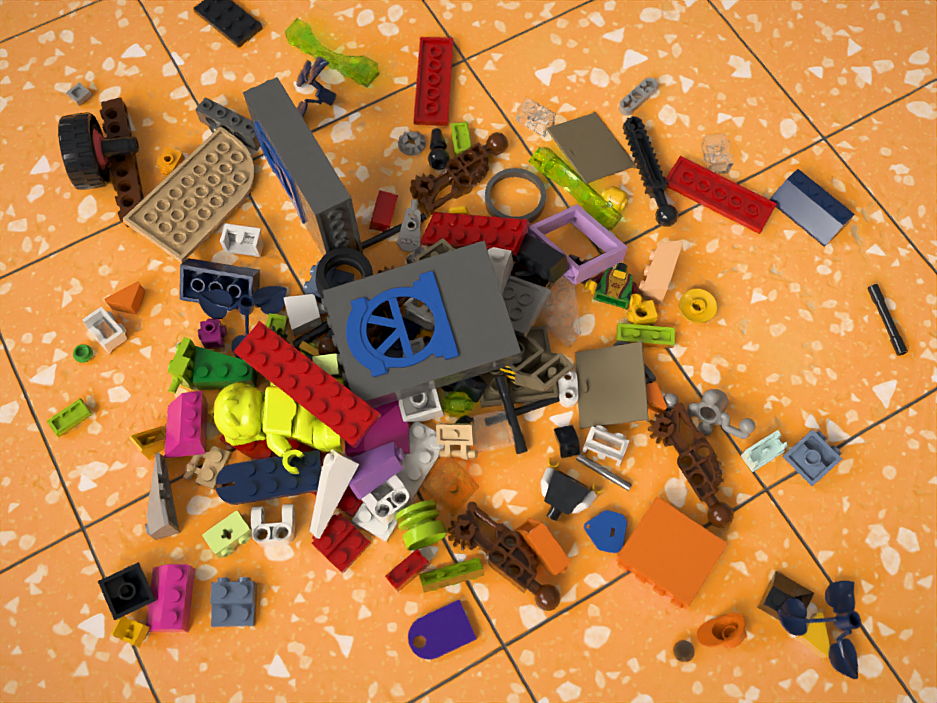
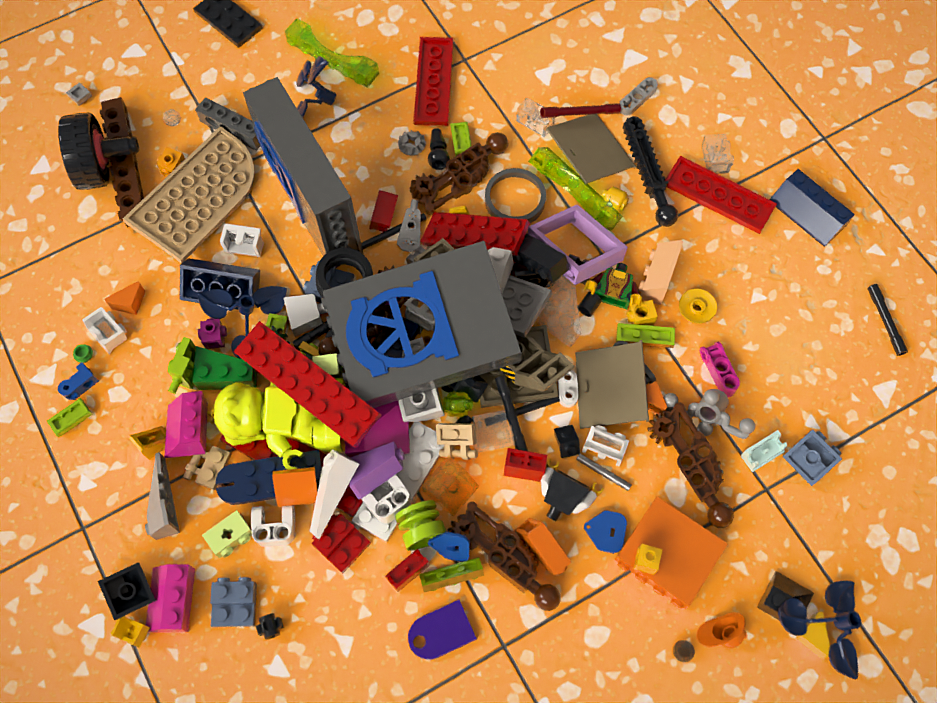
none -> blue leg [58,362,99,400]
none -> clear plate [163,109,181,126]
none -> black gear [255,613,284,640]
none -> orange slope [272,467,318,507]
none -> blue piece [428,532,470,562]
none -> red hinge [503,448,547,482]
none -> dark red piece [540,103,621,118]
none -> black beam [577,292,602,317]
none -> yellow brick [633,544,662,575]
none -> dark pink piece [699,341,740,397]

